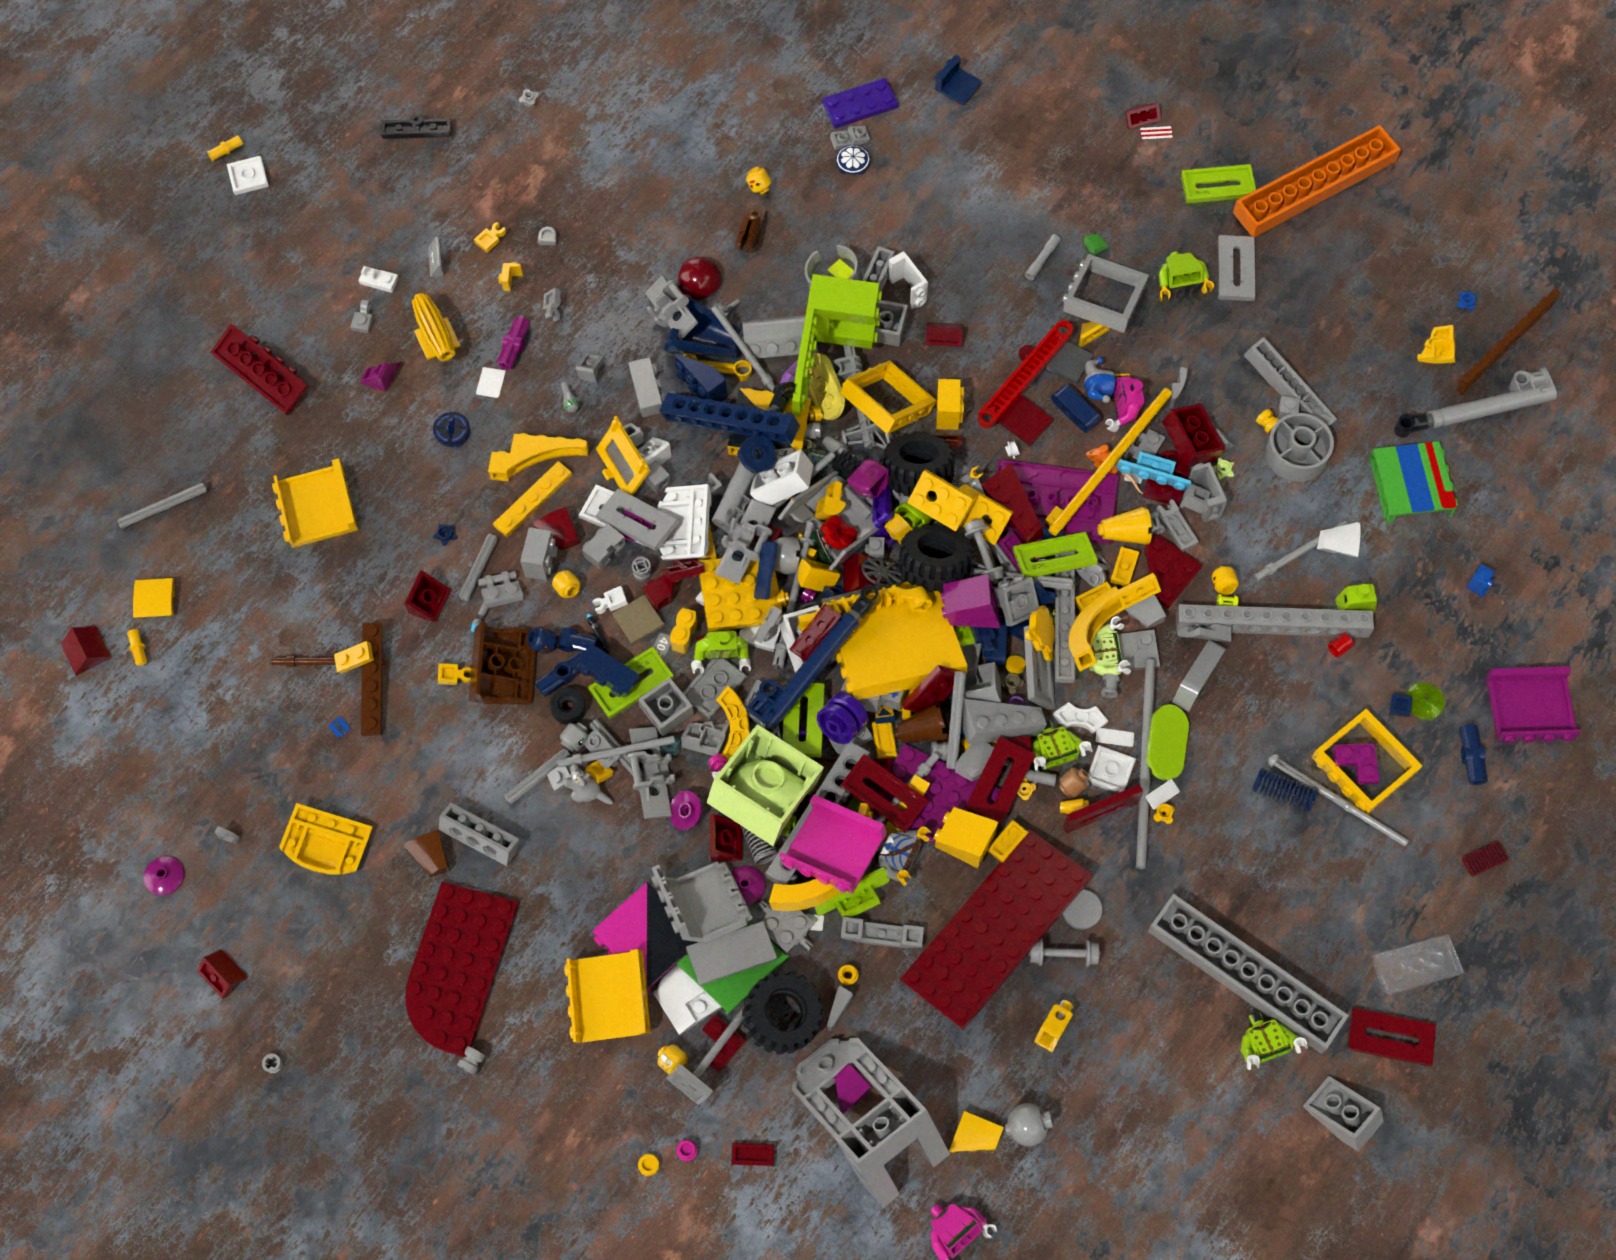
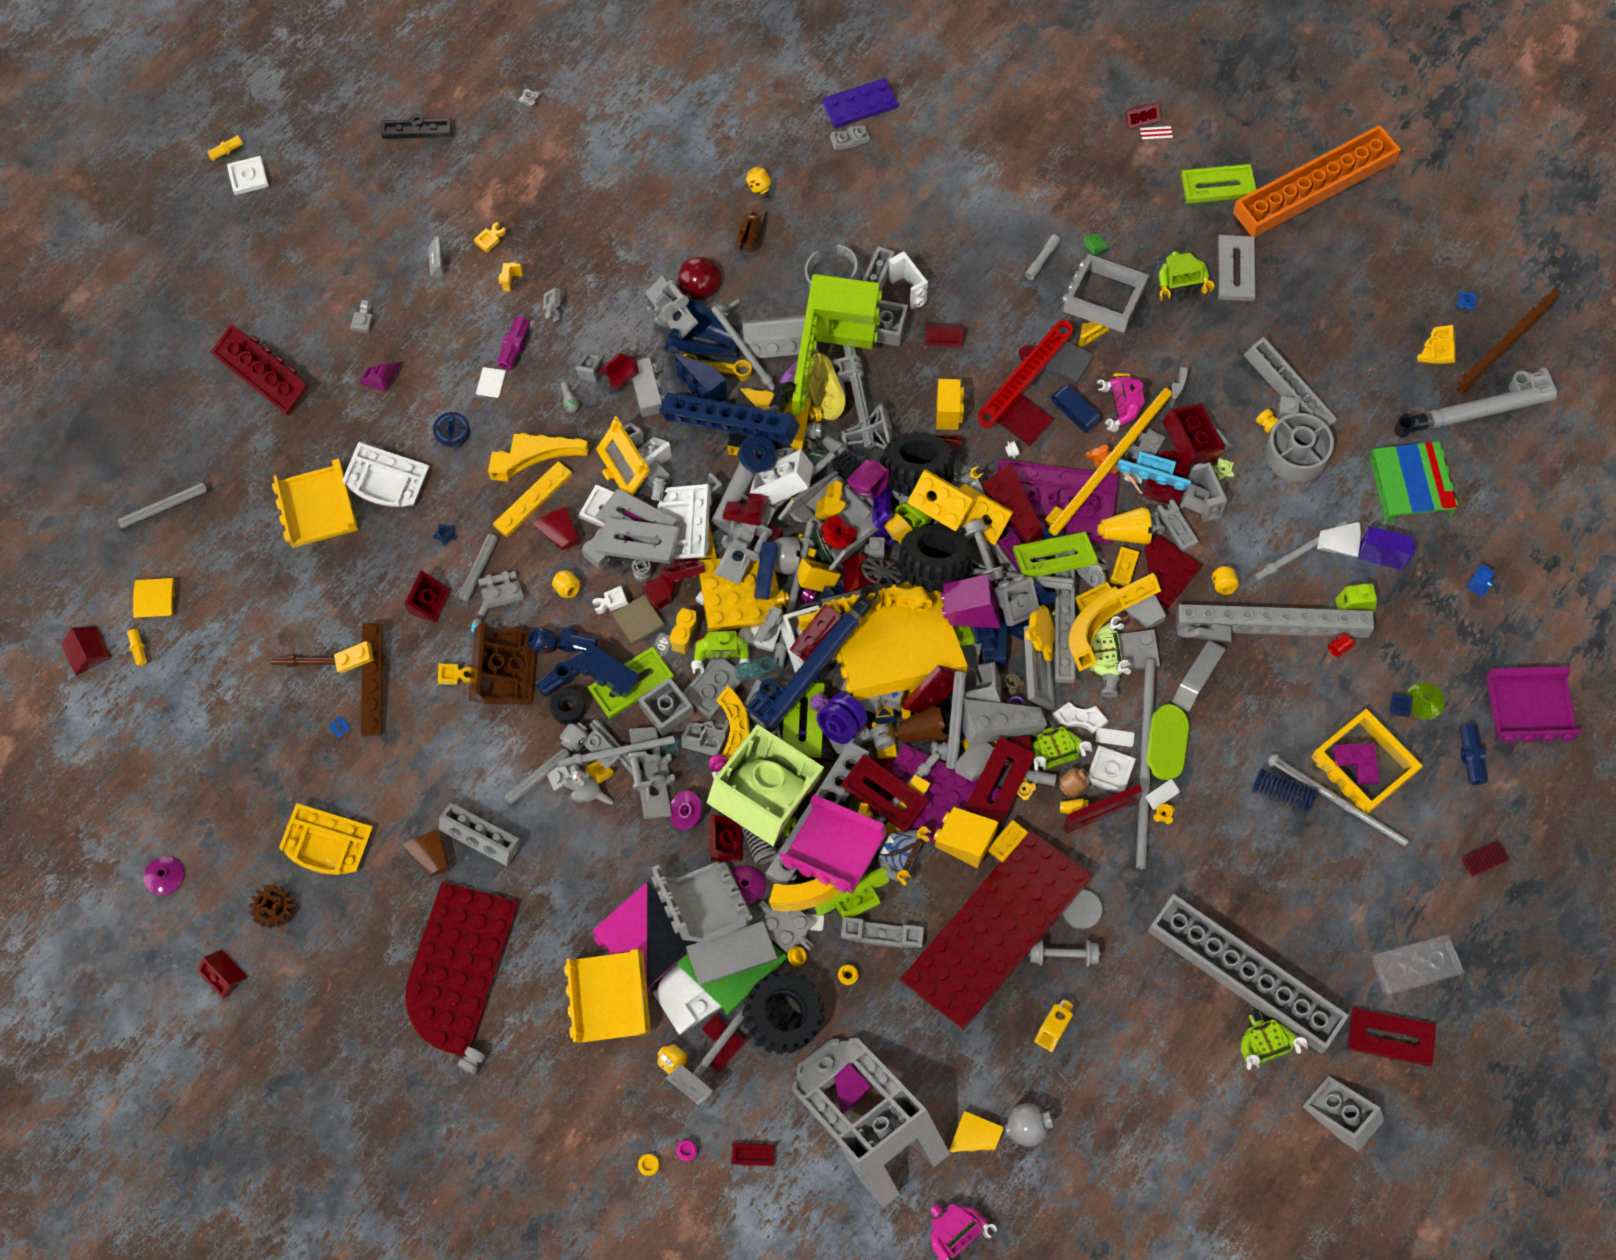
light grey tile [215,826,241,844] -> none
light grey bush [262,1053,283,1073] -> none
white plate [358,266,399,293] -> none
yellow plate [412,293,461,362] -> none
light grey brick [520,527,558,581] -> none
light grey tile [538,227,557,245] -> none
black piece [587,613,610,652] -> none
neon yellow tile [827,259,863,280] -> none
light grey slope [827,986,853,1032] -> none
dish [836,145,870,174] -> none
yellow window [840,360,937,434] -> none
dark blue bracket [935,54,981,105] -> none
yellow tile [1006,655,1026,674] -> none
blue piece [1084,357,1115,403] -> none
neon yellow bush [1216,594,1238,606] -> none
none -> reddish brown gear [249,884,295,929]
none -> white slope [342,442,429,507]
none -> dark red panel [597,353,639,390]
none -> light grey piece [597,517,679,564]
none -> light grey pin [651,476,667,501]
none -> dark red plate [723,493,768,526]
none -> clear light blue piece [735,656,775,682]
none -> yellow plate [788,946,806,967]
none -> medium lavender plate [810,694,829,712]
none -> light grey wheel [870,724,895,750]
none -> dark purple brick [1357,526,1416,570]

